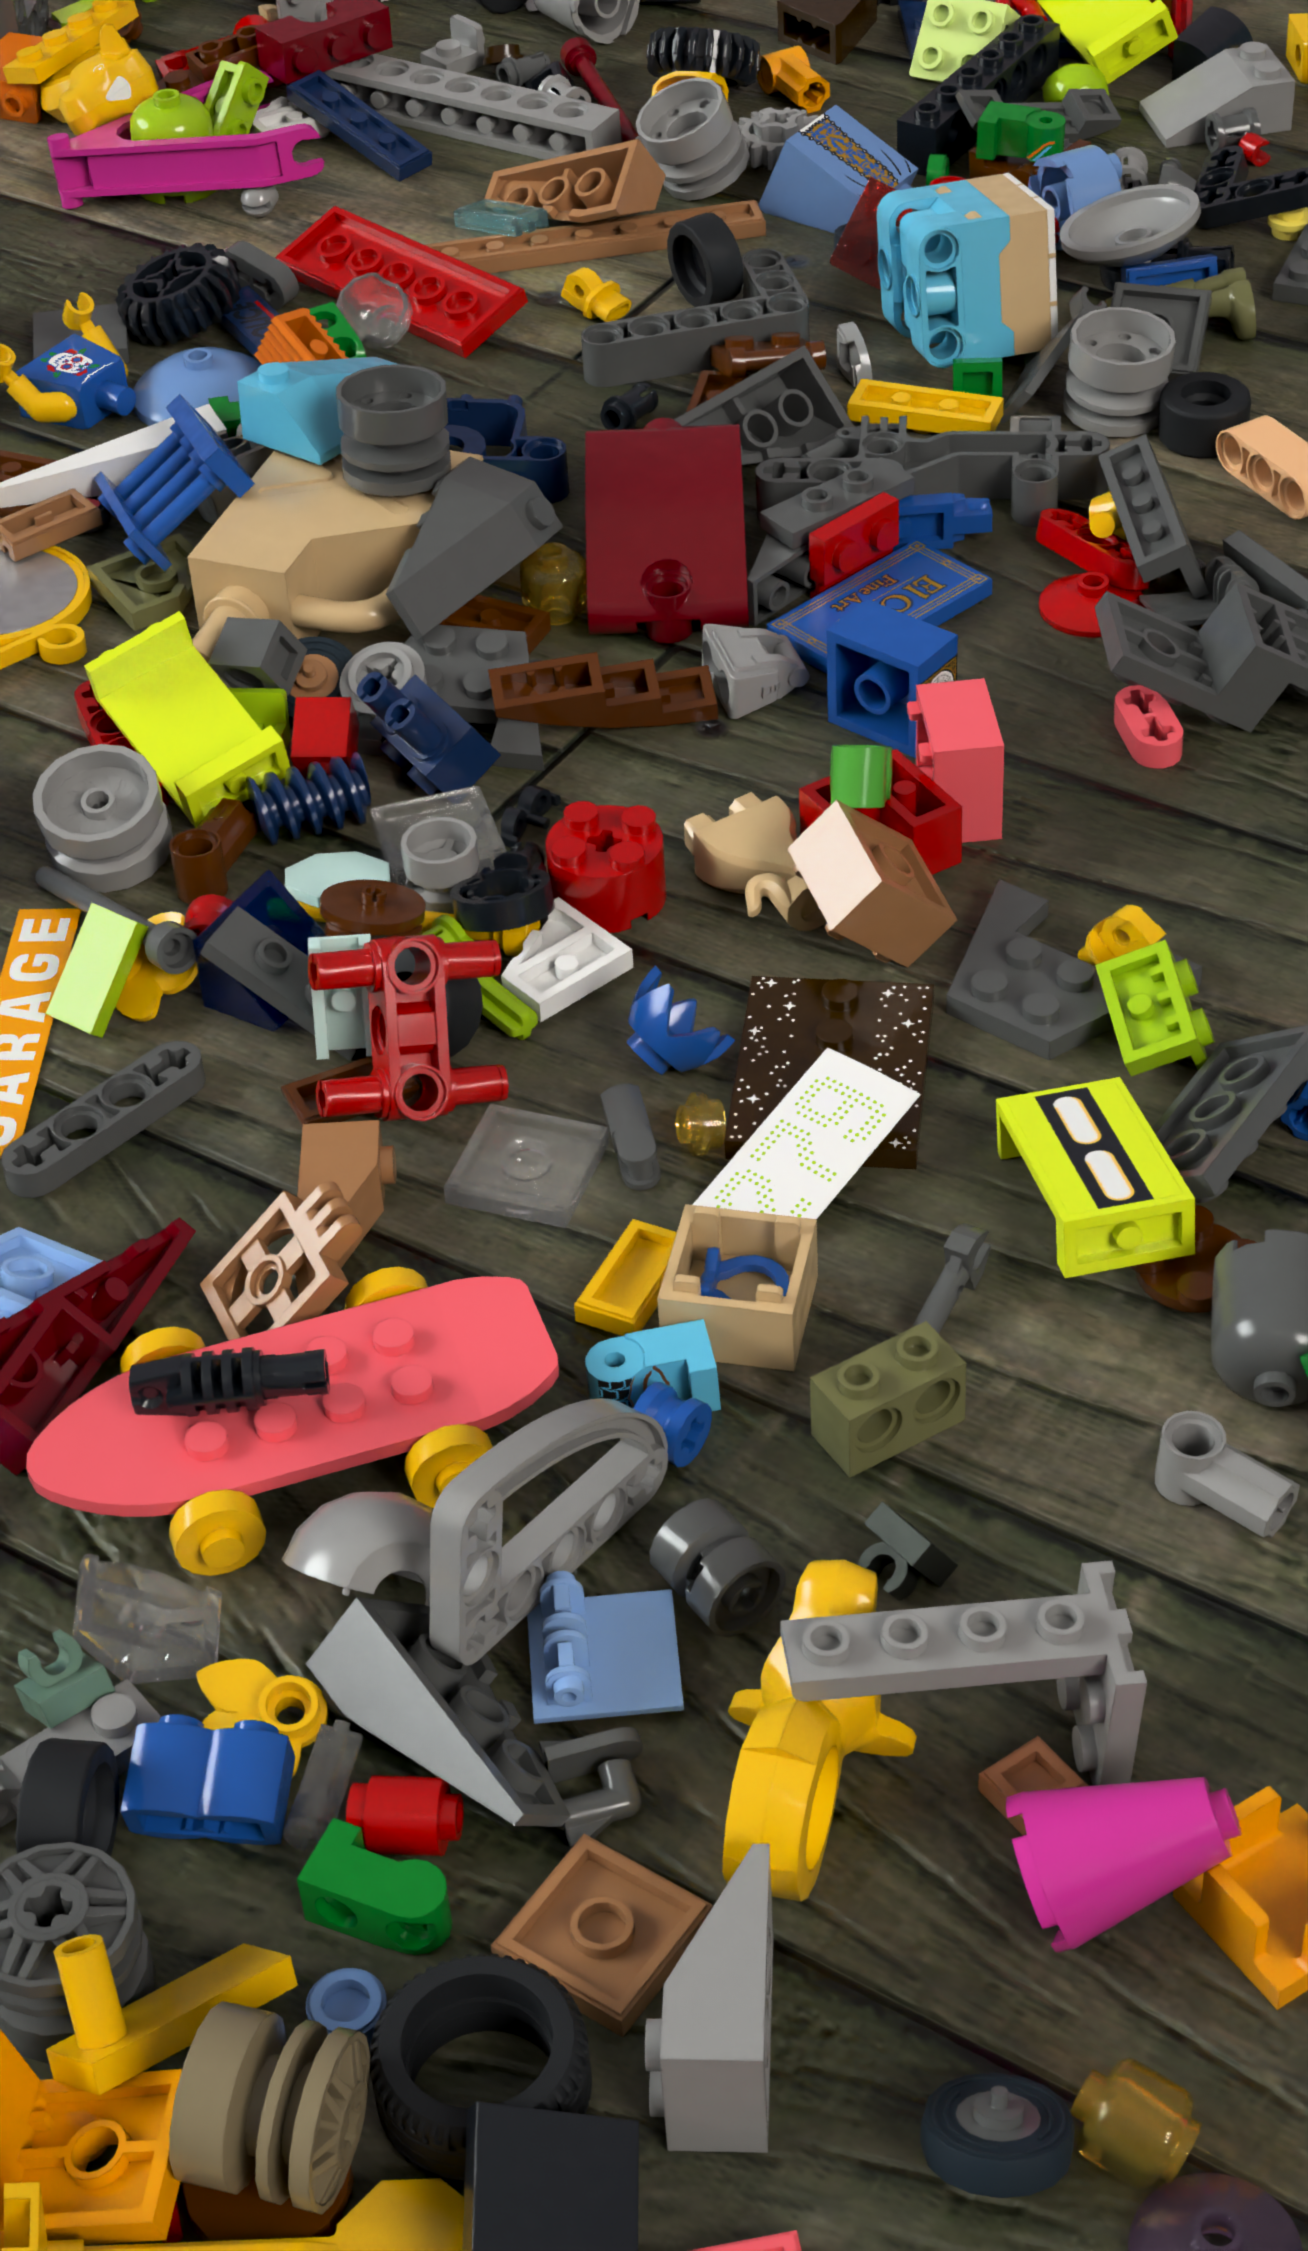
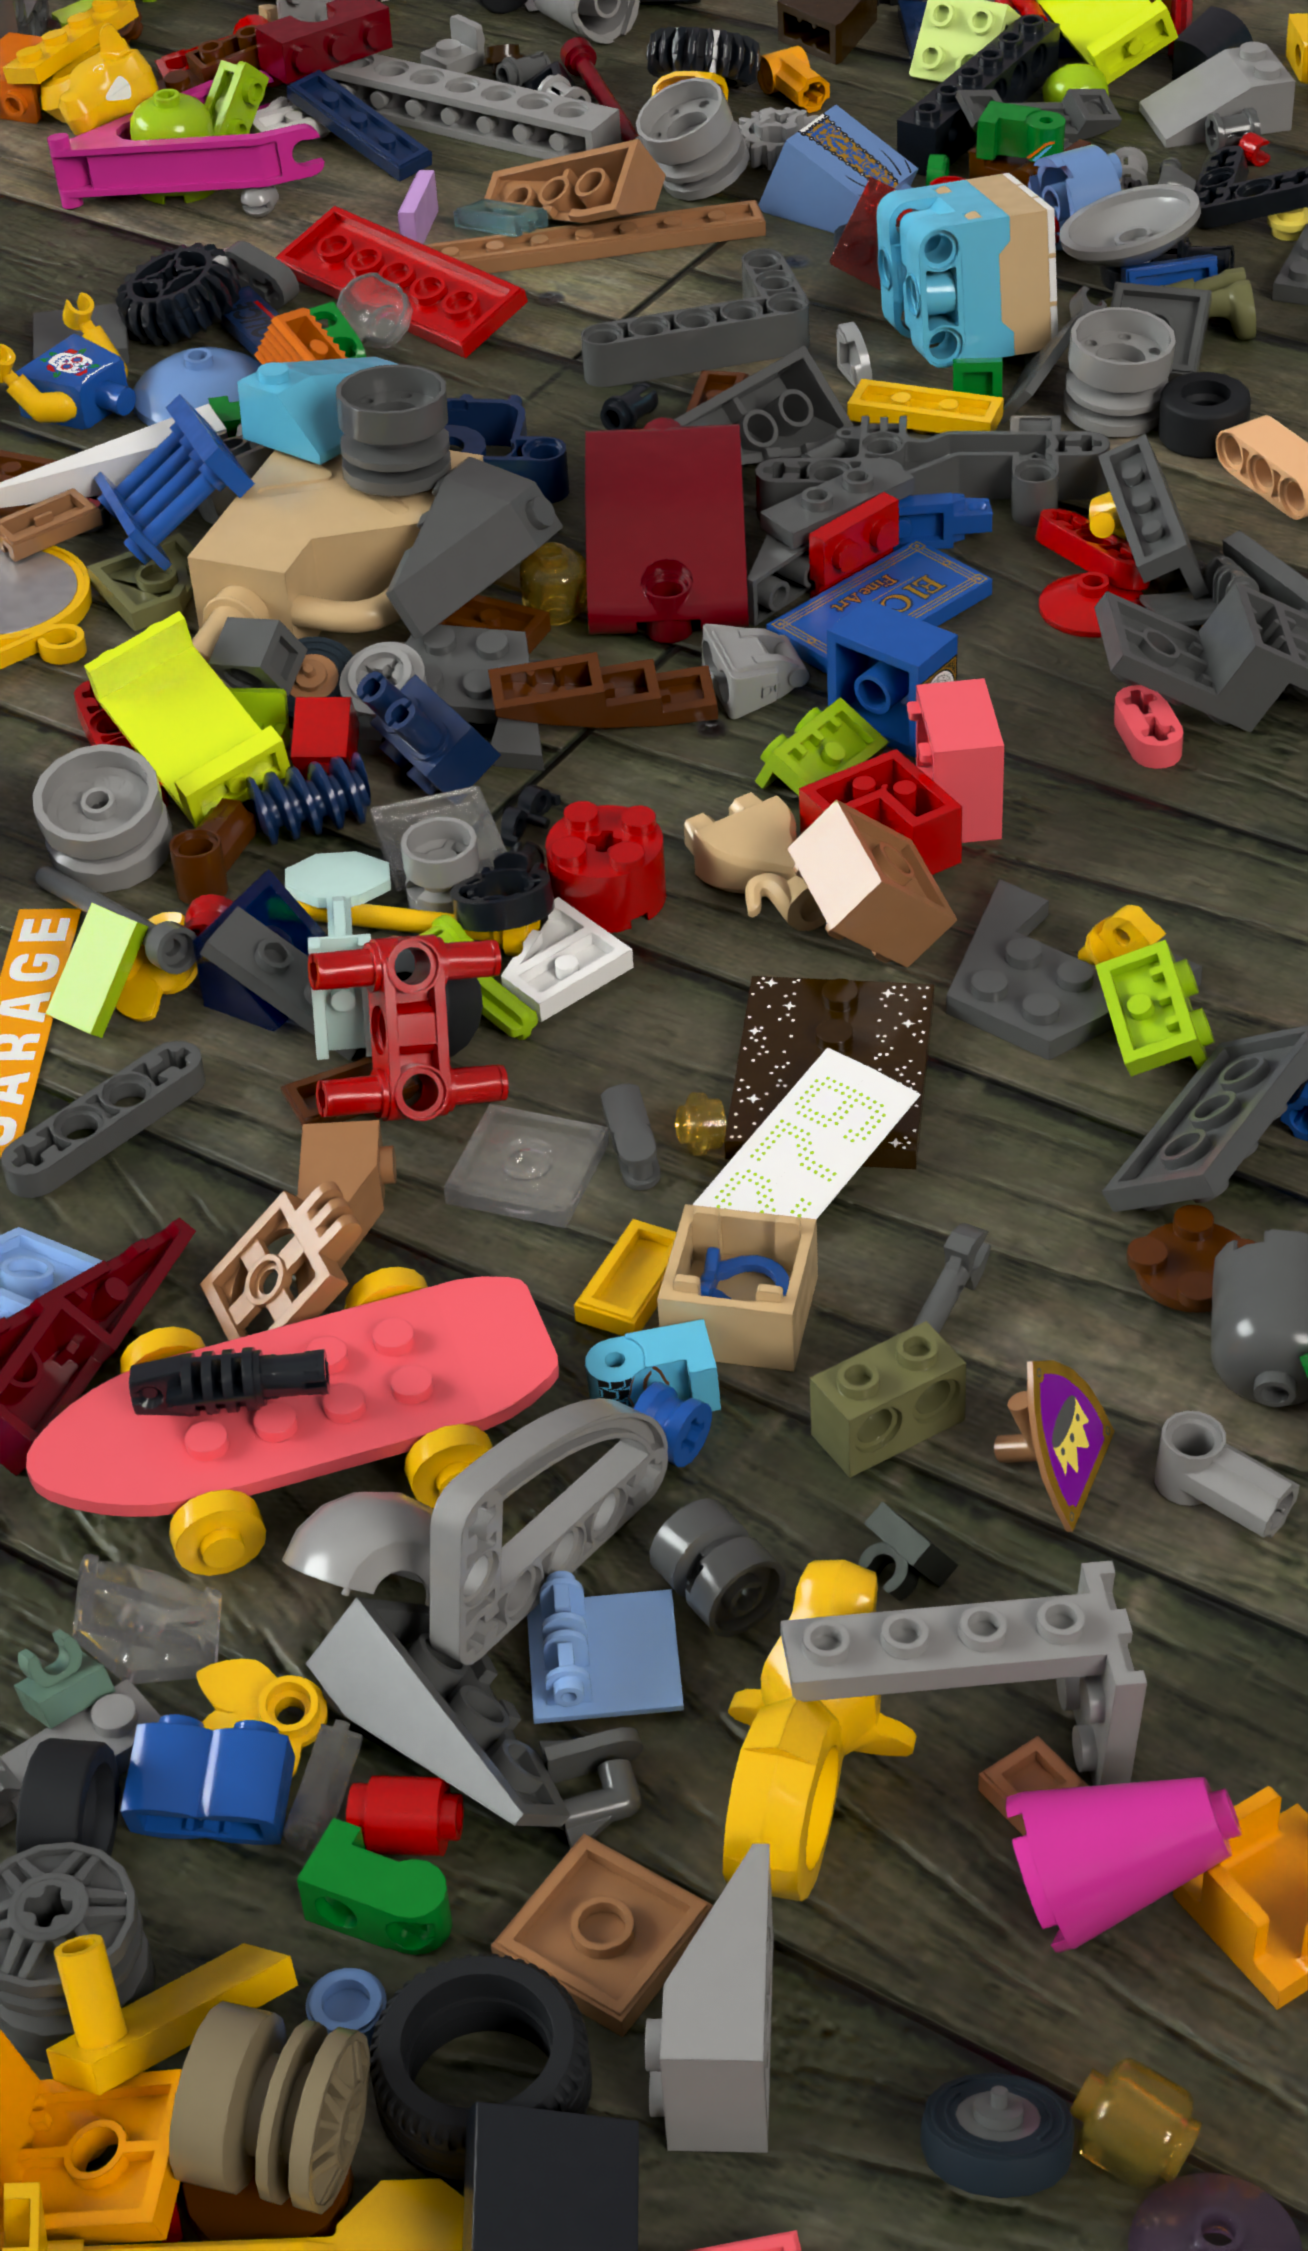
reddish brown piece [320,879,426,937] -> none
yellow piece [561,267,632,322] -> none
blue piece [626,965,735,1075] -> none
black tyre [667,213,744,307] -> none
reddish brown plate [710,332,827,377] -> none
bright green piece [830,745,892,808] -> none
neon yellow panel [996,1077,1195,1278] -> none
none -> lavender tile [398,170,438,244]
none -> lime bracket [755,697,889,796]
none -> shield [994,1360,1115,1532]

